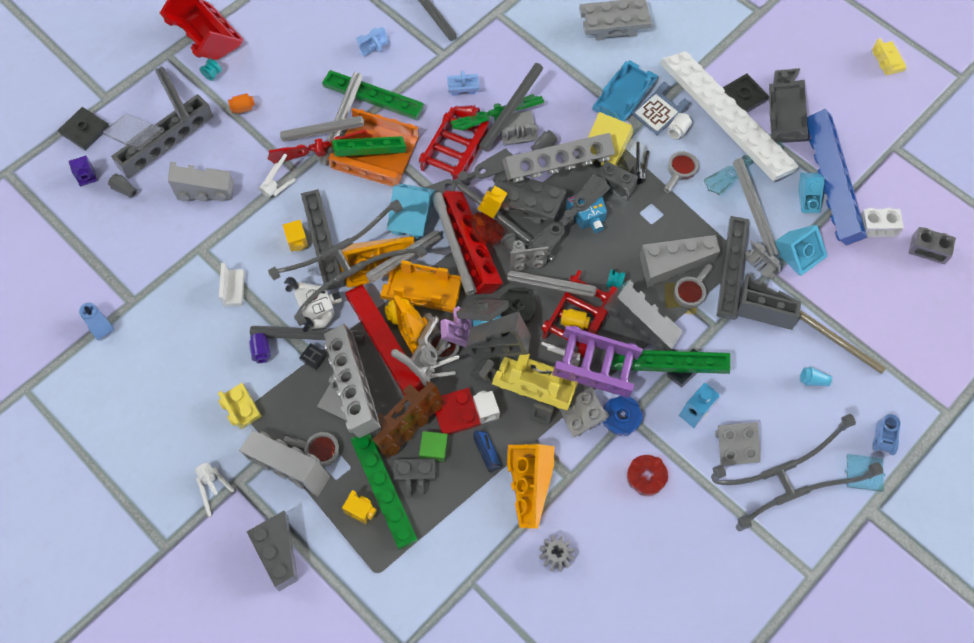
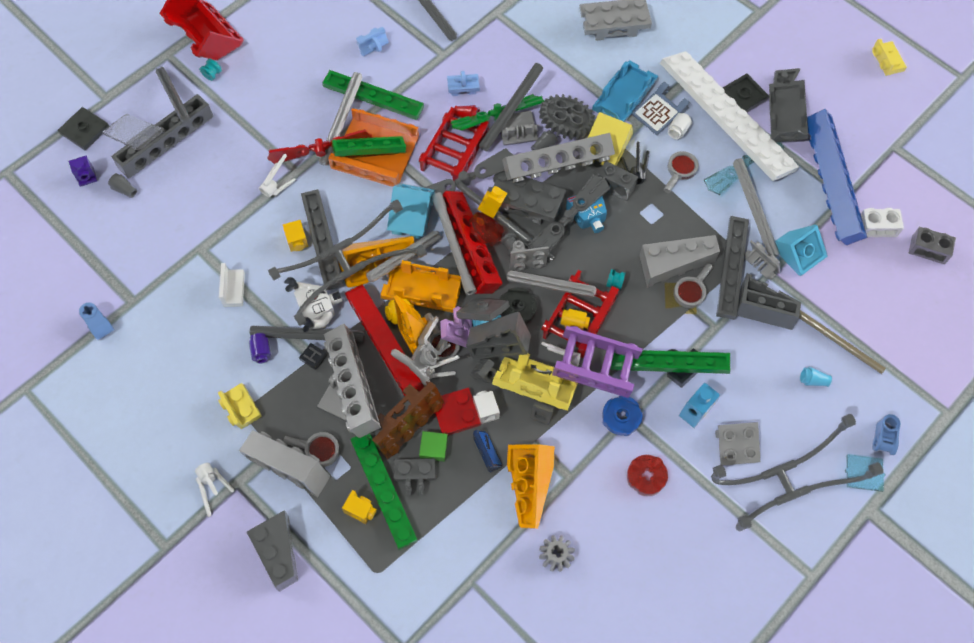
light grey wedge [168,162,234,201] -> none
orange brick [228,93,255,114] -> none
light grey axle [280,116,364,141] -> none
light grey hinge [560,387,609,438] -> none
wedge [603,280,683,351] -> none
medium azure slope [798,172,825,213] -> none
none -> dark grey gear [539,94,595,140]

